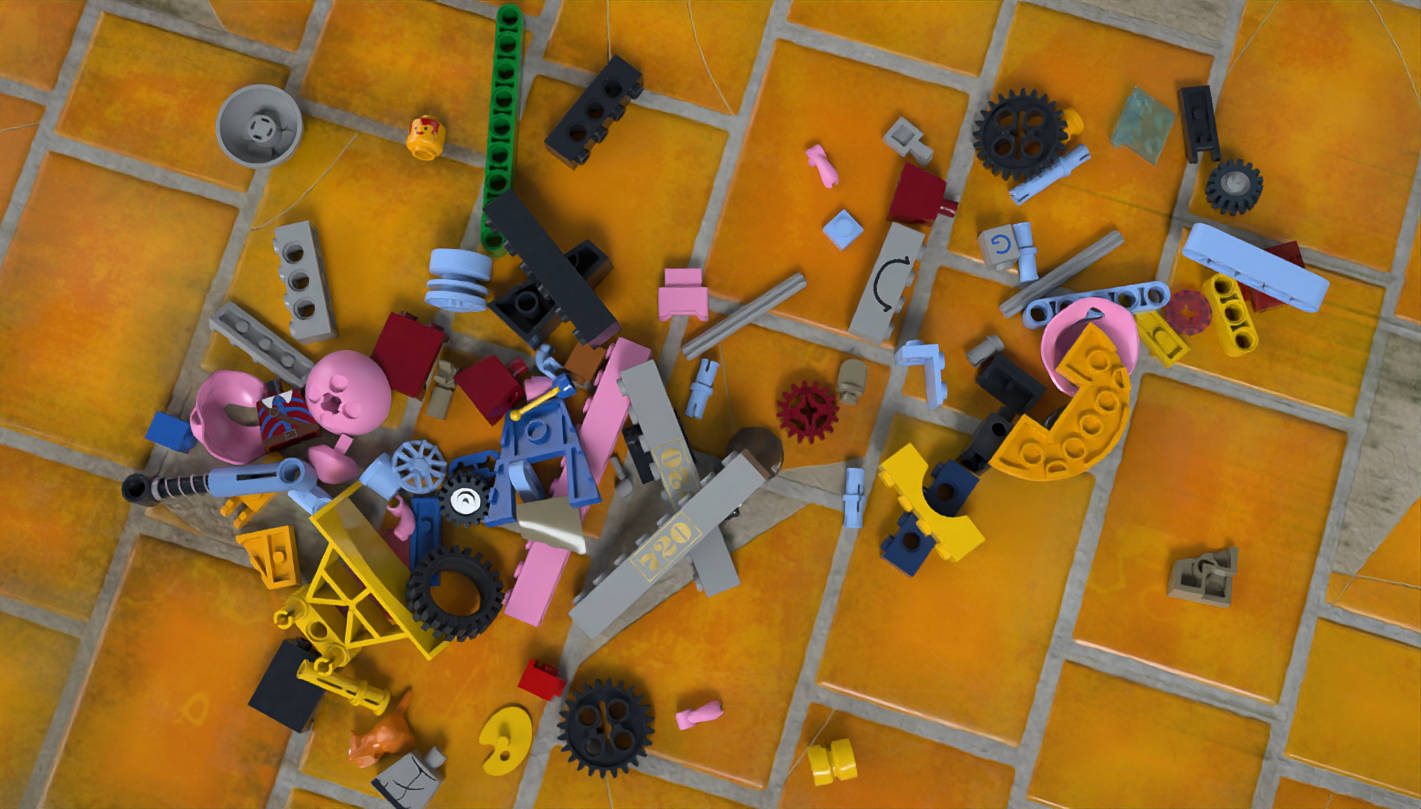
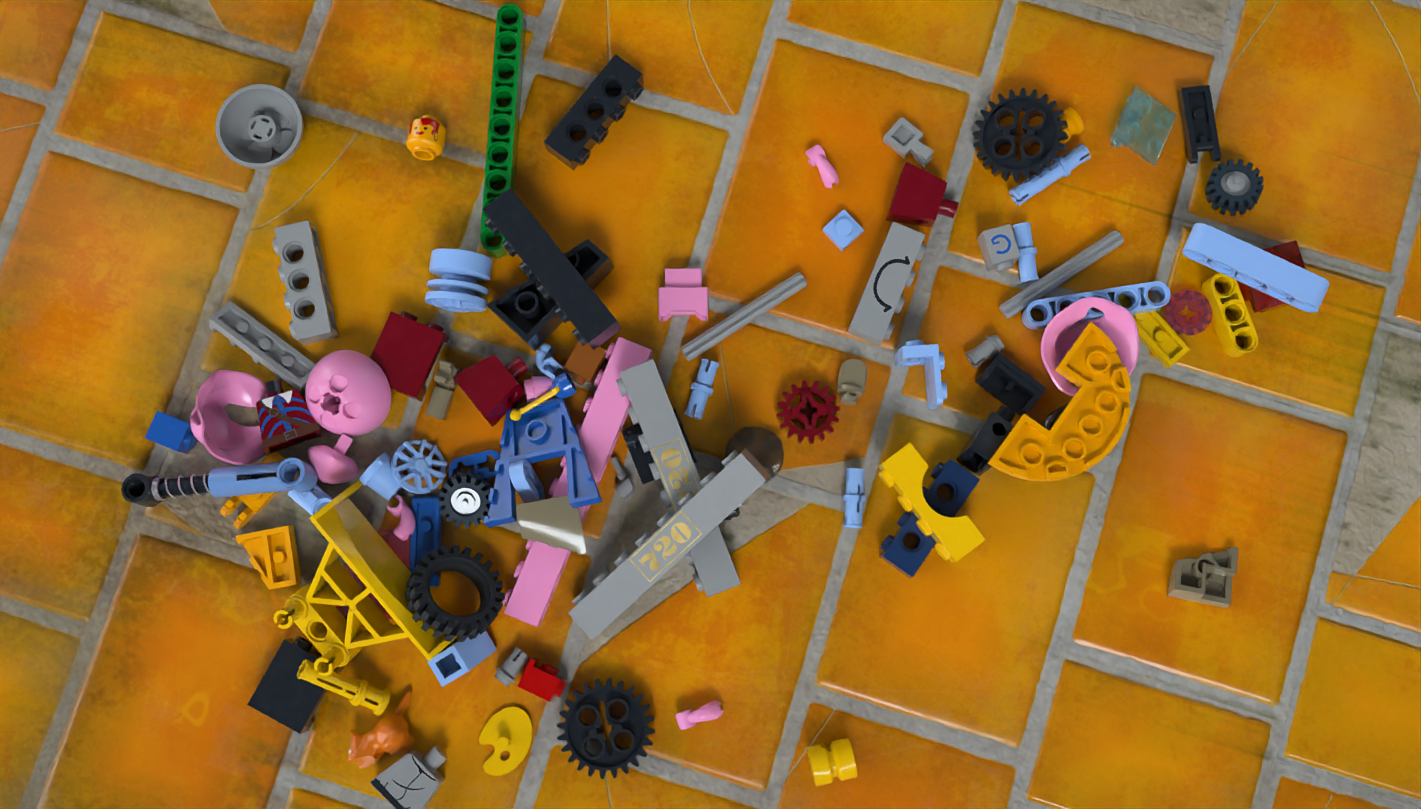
none -> light blue slope [427,631,497,687]
none -> light grey pin [494,647,531,687]

